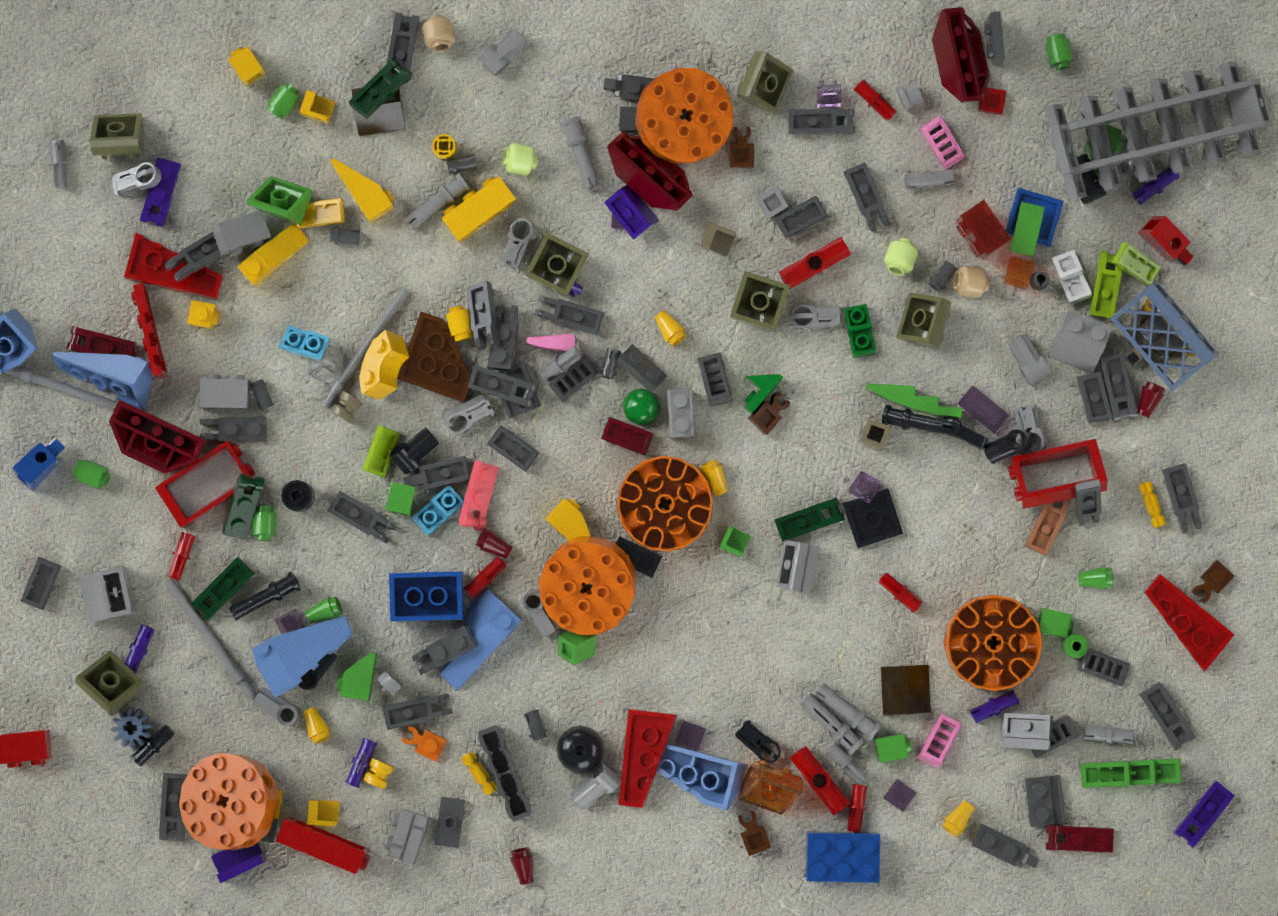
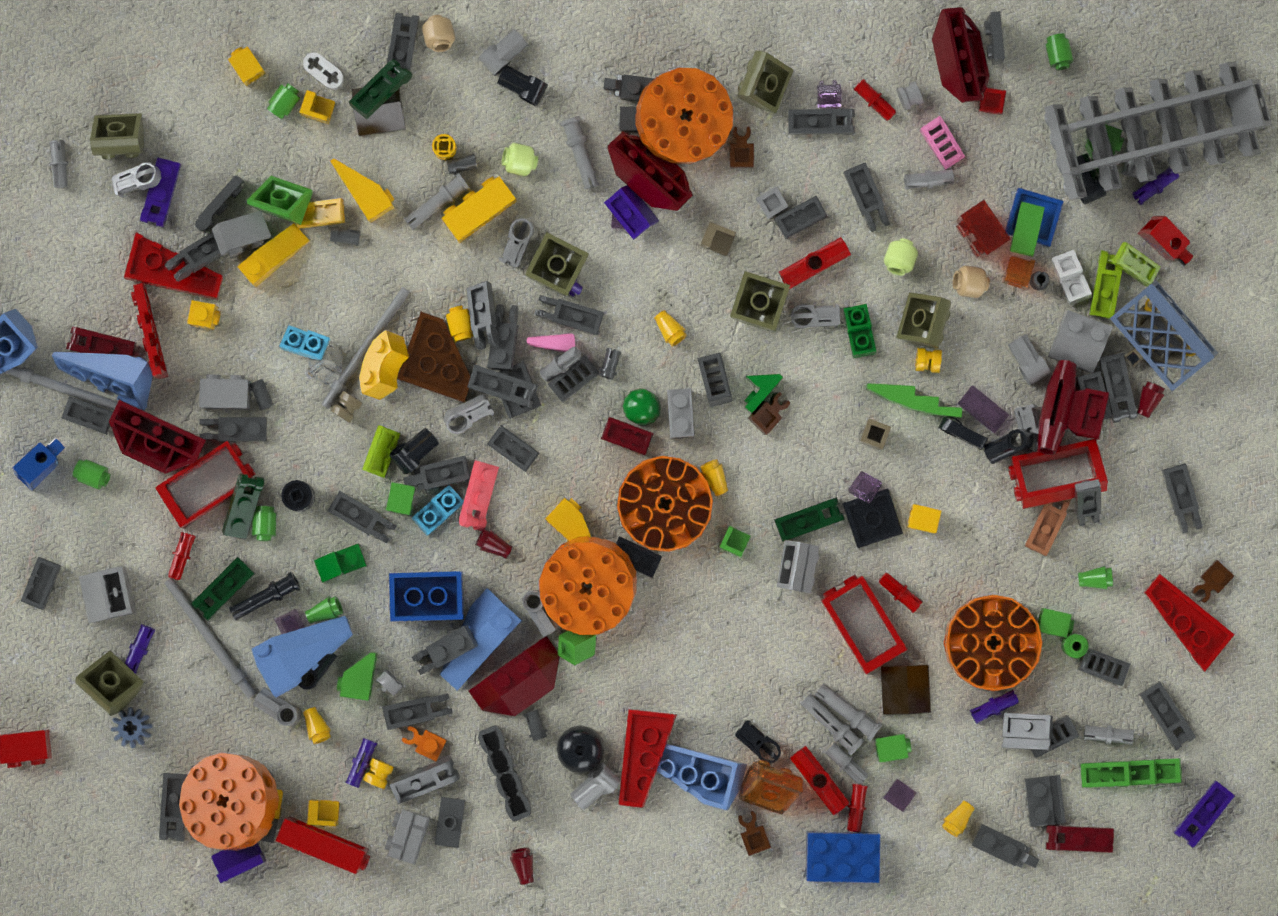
black axle [131,725,174,767] -> none
yellow axle [461,751,497,796] -> none
red axle [463,557,506,599] -> none
dark grey plate [616,344,667,393] -> none
clear purple tile [675,720,706,751] -> none
black pin [882,405,956,437] -> none
bright pink slope [918,713,962,768] -> none
dark grey pin [929,261,957,292] -> none
yellow axle [1139,481,1166,528] -> none
none -> dark grey plate [61,396,113,435]
none -> dark grey hinge [195,175,244,231]
none -> white beam [303,53,344,90]
none -> green slope [314,543,367,583]
none -> dark grey plate [389,755,460,804]
none -> dark red wedge [469,636,560,716]
none -> black piece [497,65,548,106]
none -> window [820,574,907,675]
none -> yellow panel [907,504,942,533]
none -> yellow wheel [915,348,942,373]
none -> dark red plate [1037,360,1109,455]

